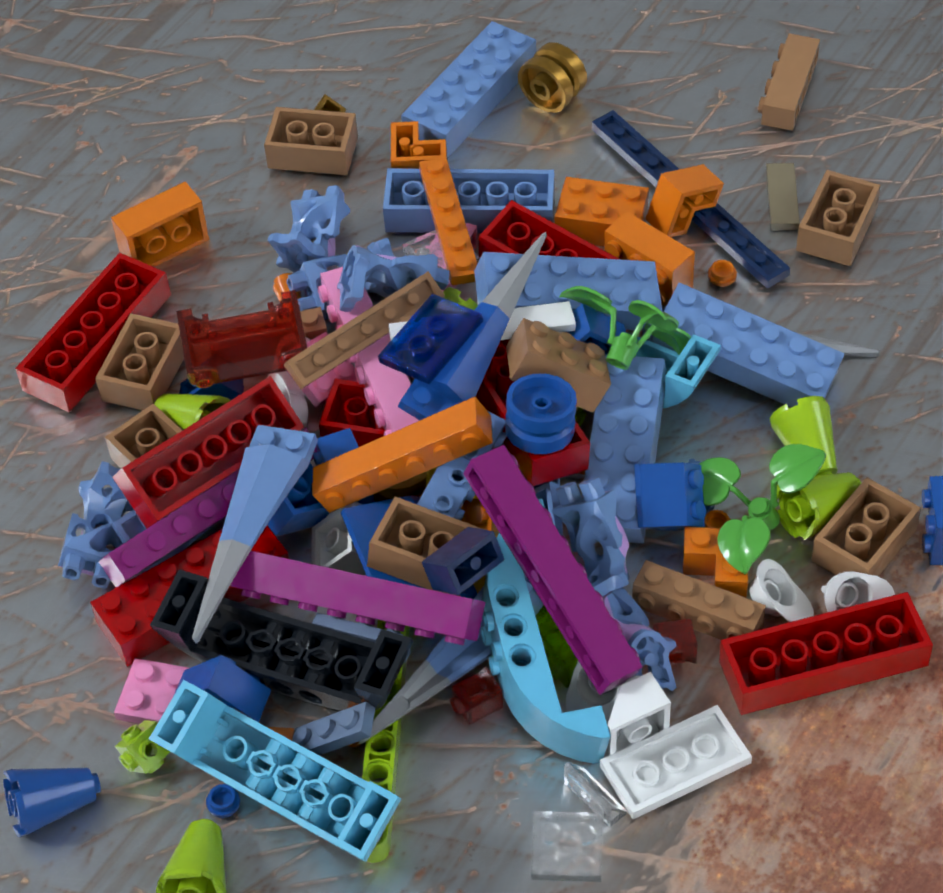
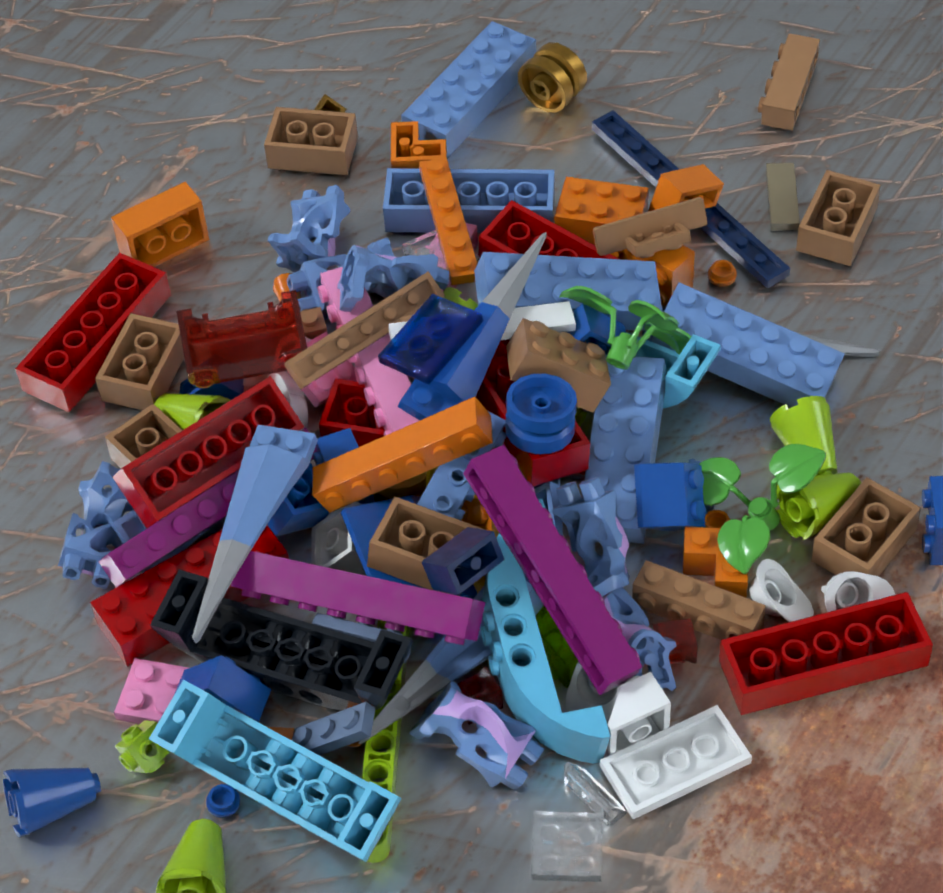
none -> medium blue hips [409,681,544,790]
none -> medium nougat bracket [593,197,707,258]

